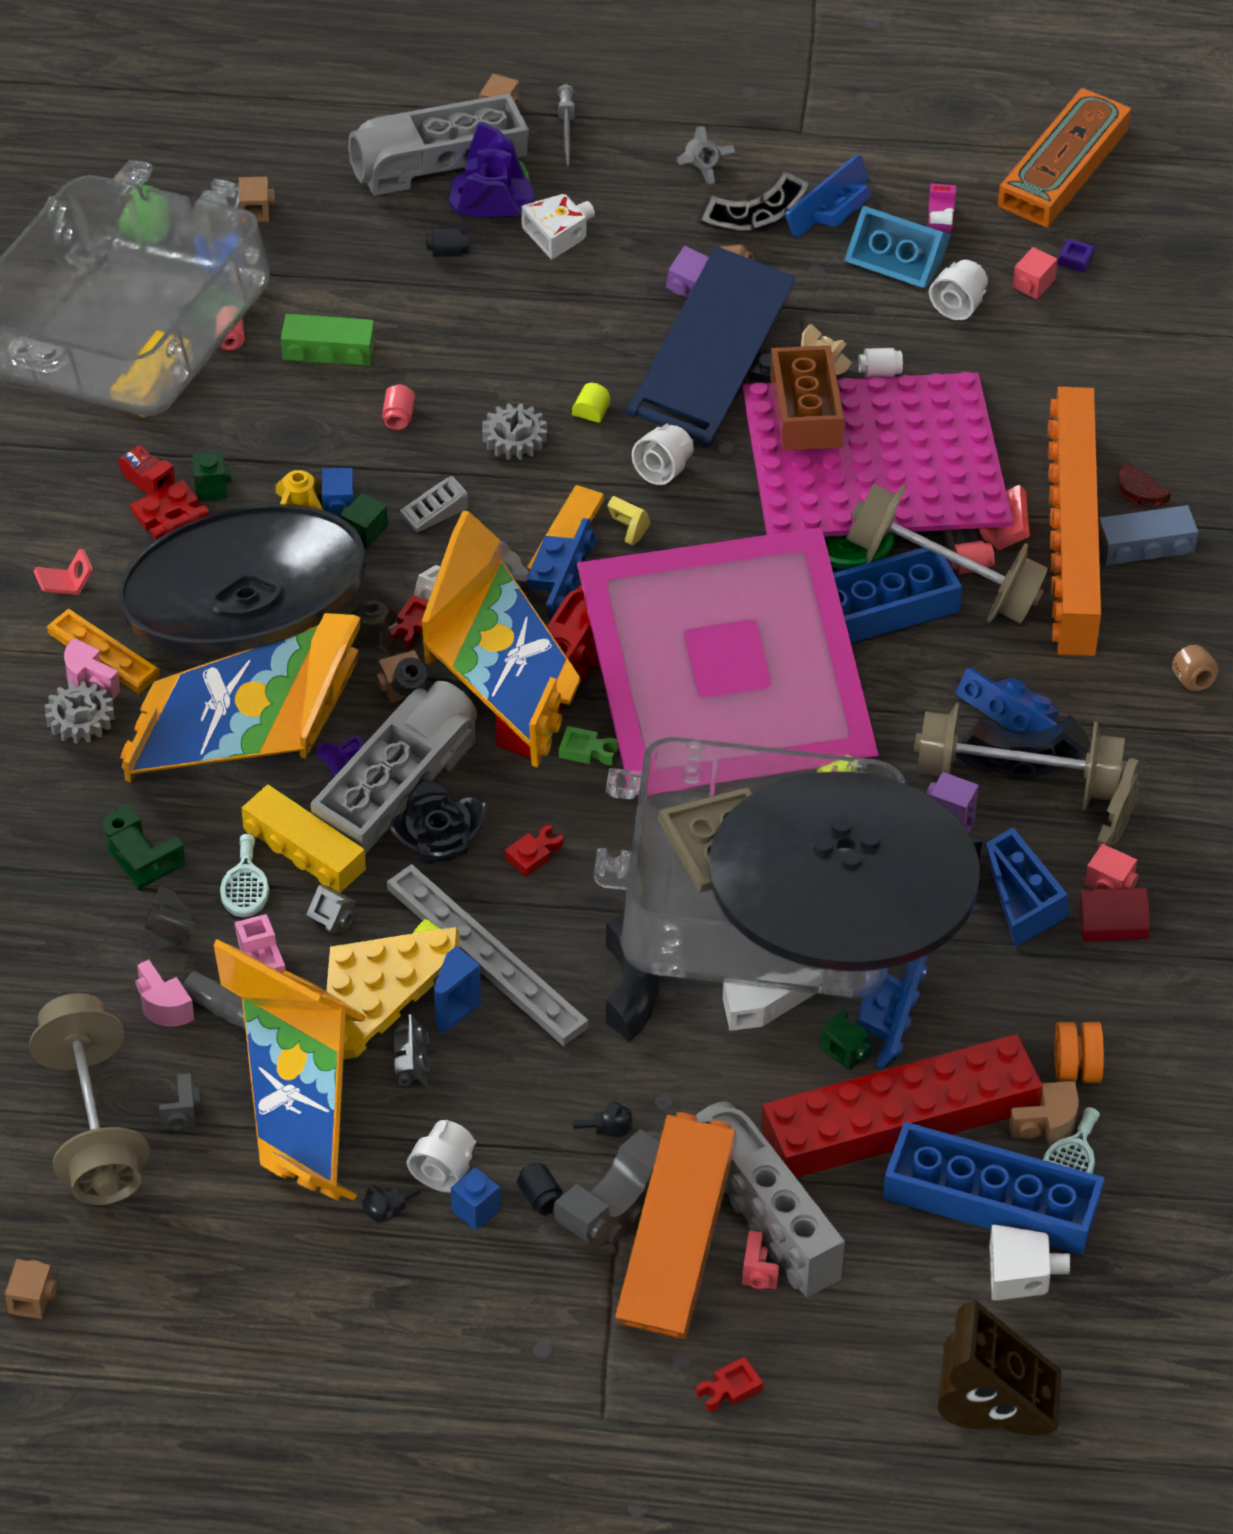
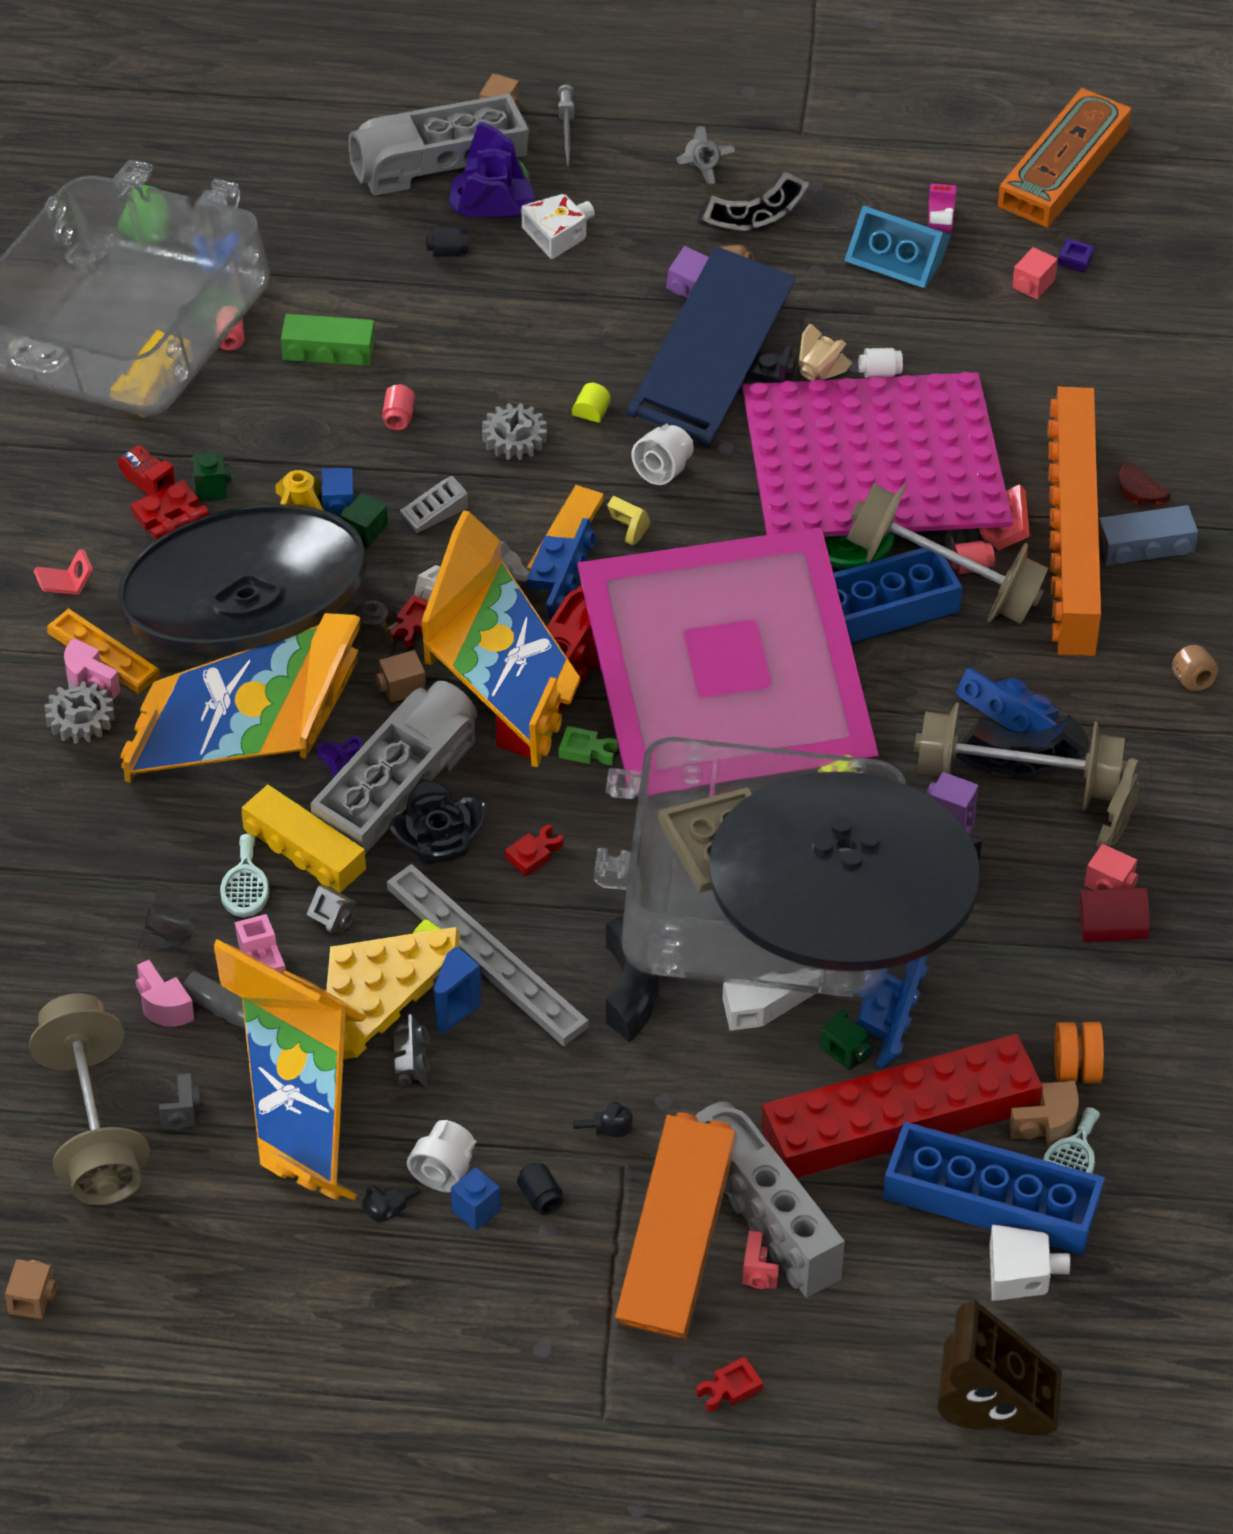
dark green piece [102,804,186,890] -> none
medium nougat brick [239,177,275,222] -> none
black brick [392,657,427,696] -> none
dark grey brick [554,1129,660,1247] -> none
dark orange brick [770,345,844,451] -> none
blue bracket [785,155,872,237] -> none
white piece [929,260,988,320] -> none
blue wedge [986,827,1070,948] -> none

